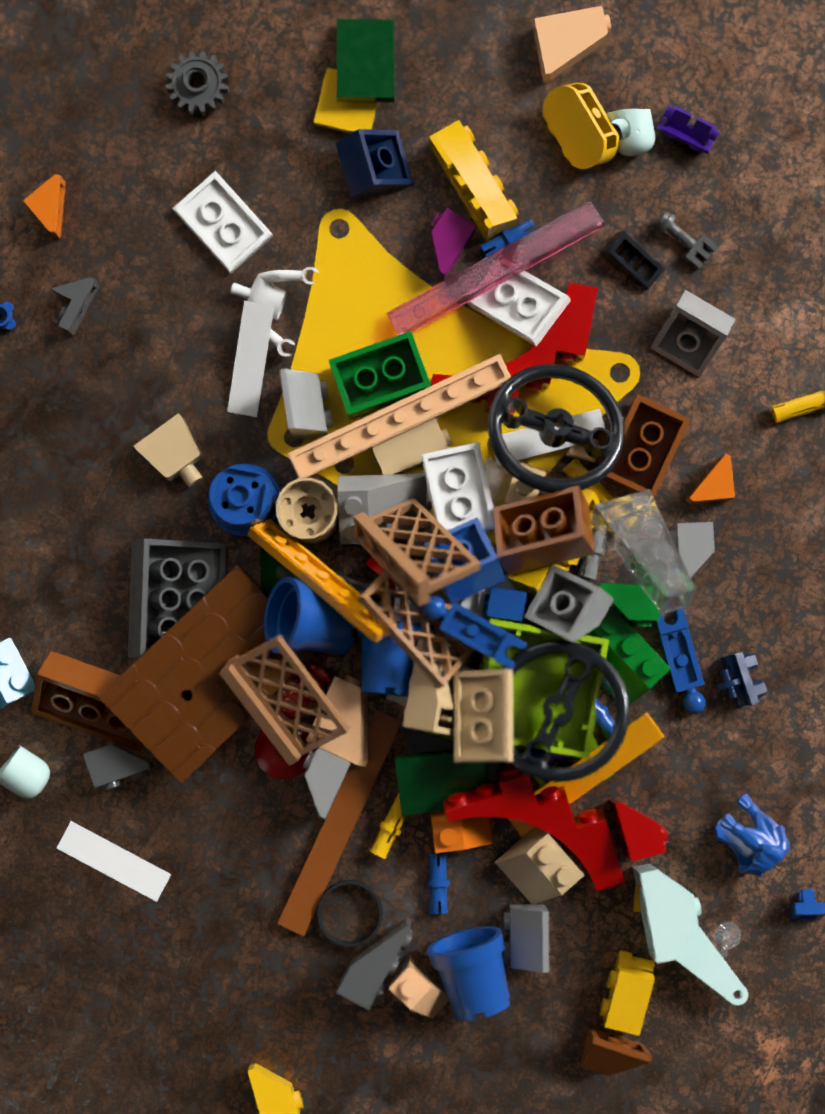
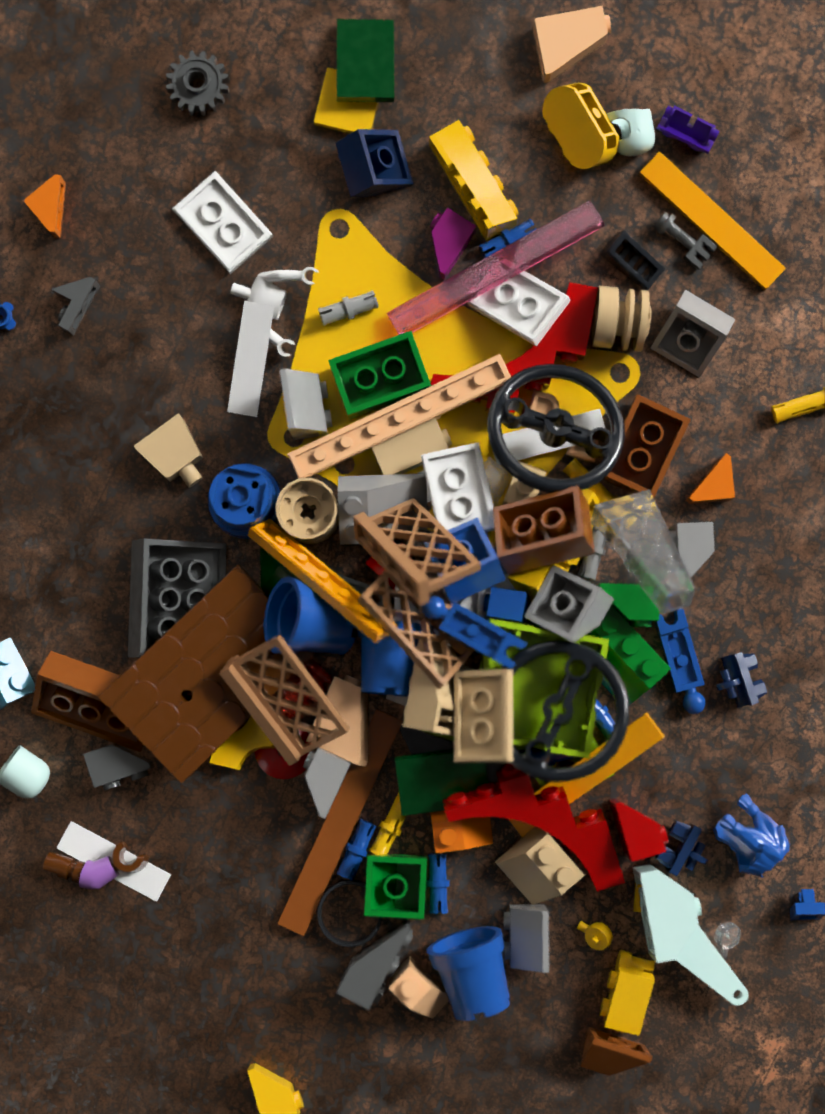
none -> reddish brown piece [43,841,149,890]
none -> yellow tile [210,716,275,771]
none -> light grey pin [318,290,379,326]
none -> blue pin [337,819,377,881]
none -> green slope [364,854,427,919]
none -> light nougat tile [530,391,559,415]
none -> yellow piece [577,921,613,951]
none -> tan wheel [591,285,651,352]
none -> light orange tile [639,151,786,291]
none -> dark blue hips [655,820,708,876]

